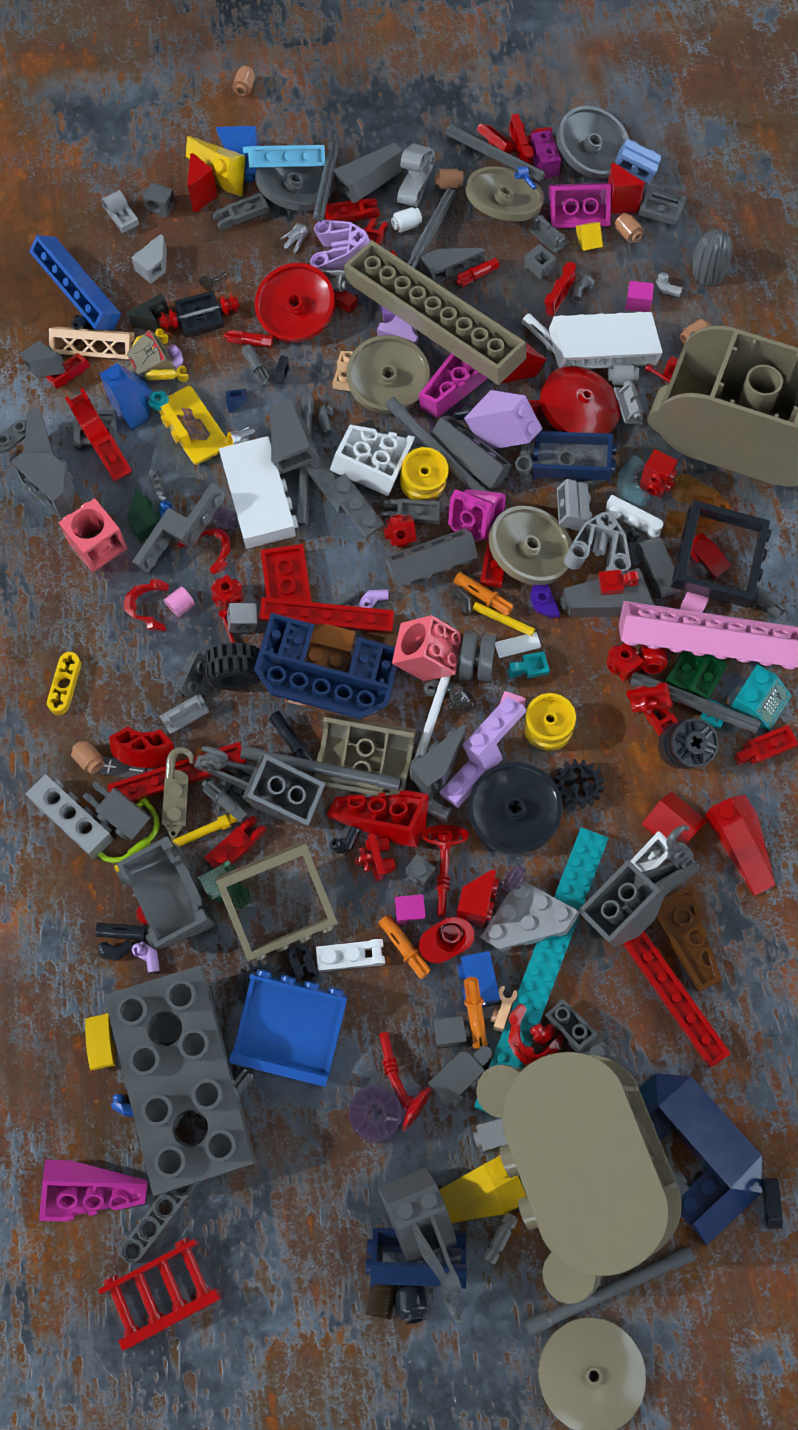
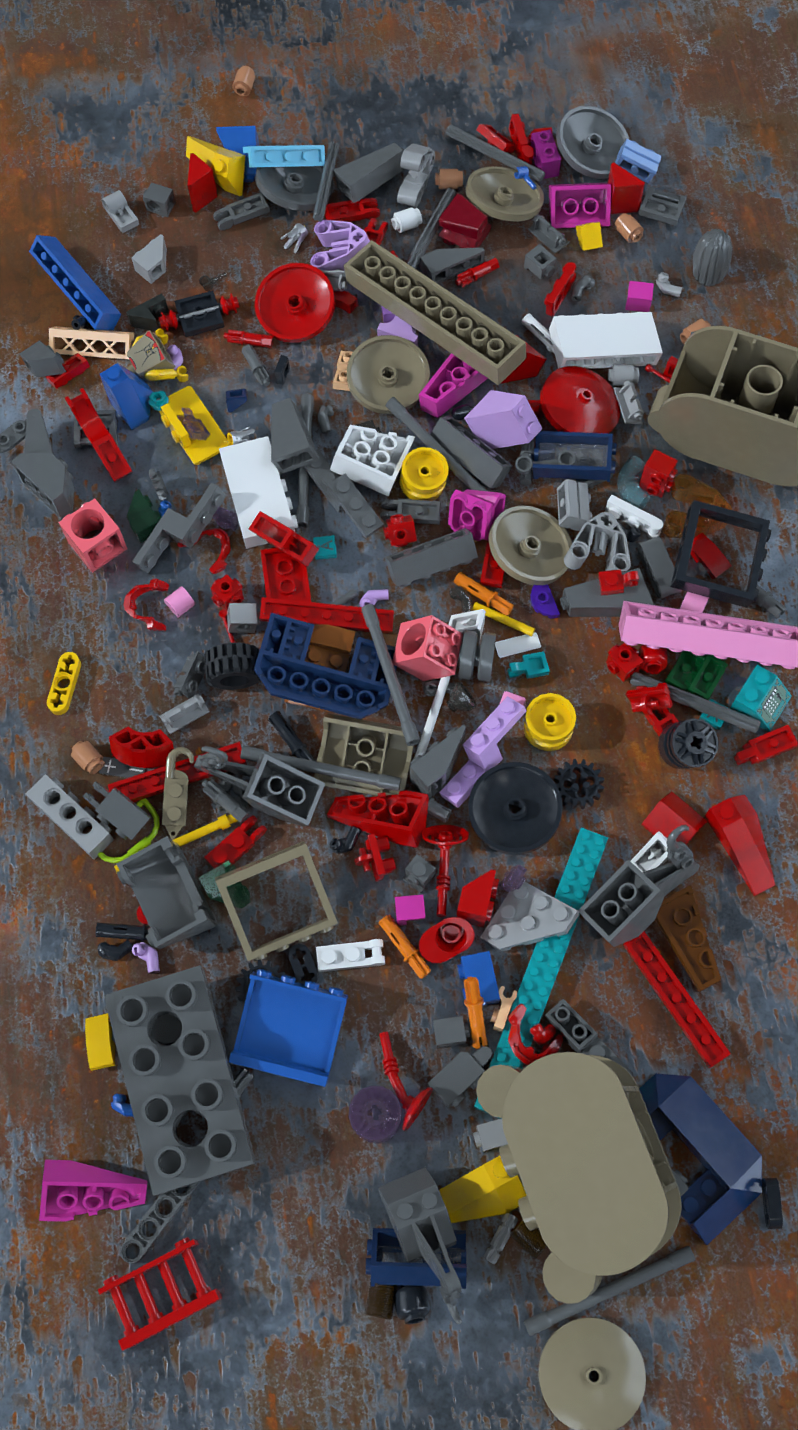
none -> red slope [248,511,319,567]
none -> teal tile [313,535,337,560]
none -> dark grey piece [361,604,420,746]
none -> dark red piece [438,193,492,248]
none -> white slope [449,609,486,644]
none -> dark brown piece [510,1220,547,1259]

